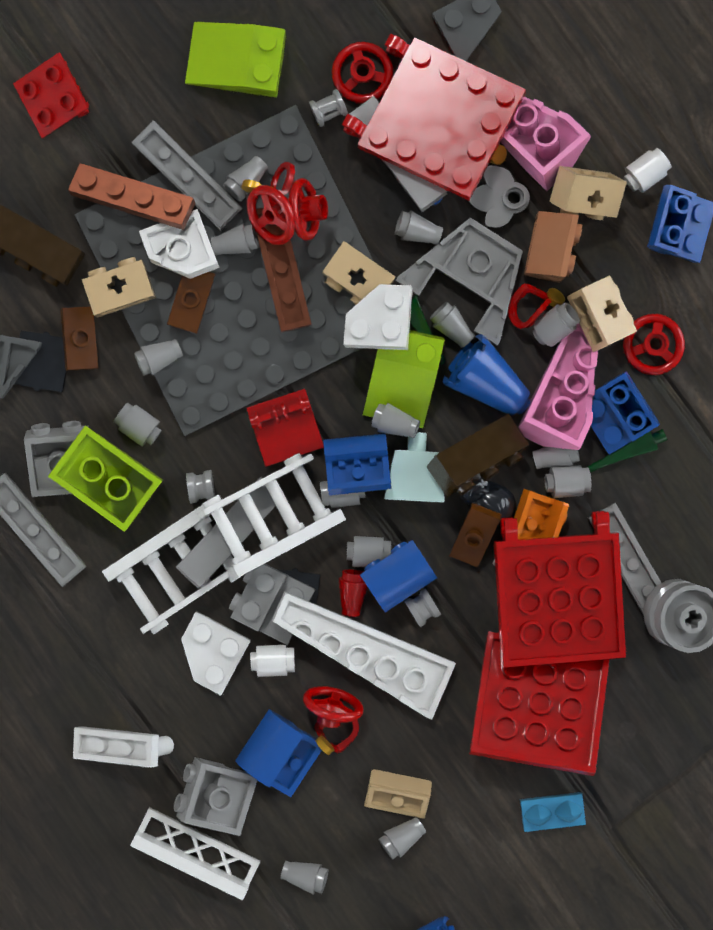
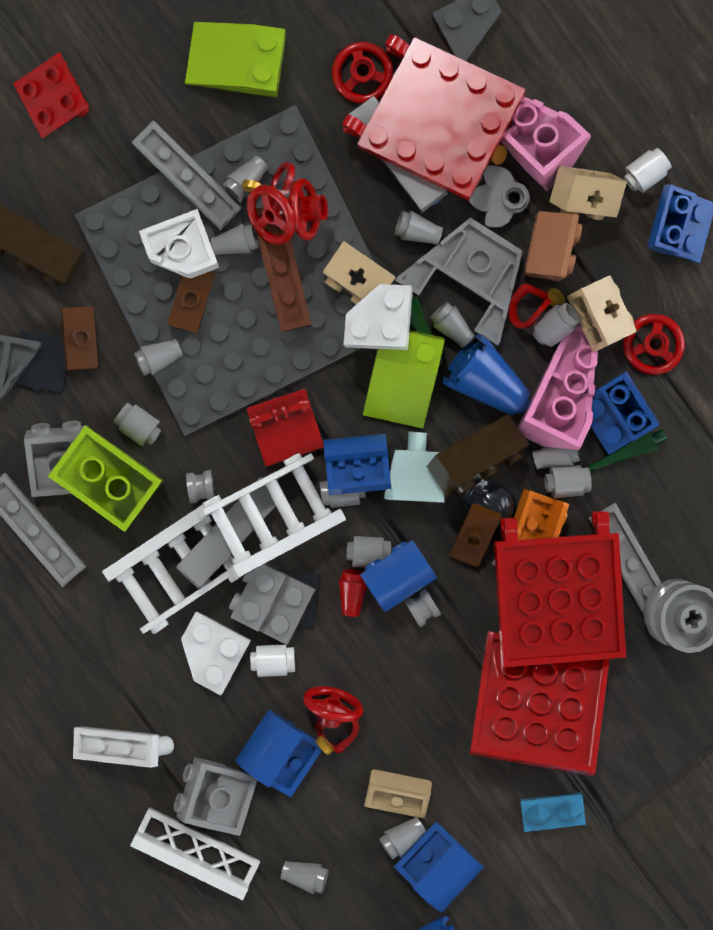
copper plate [68,163,195,230] -> none
tan brick [82,257,156,318] -> none
white wing [272,591,456,720] -> none
light grey bush [309,89,348,127] -> none
light grey cone [372,403,420,438] -> none
none -> blue brick [394,822,484,912]

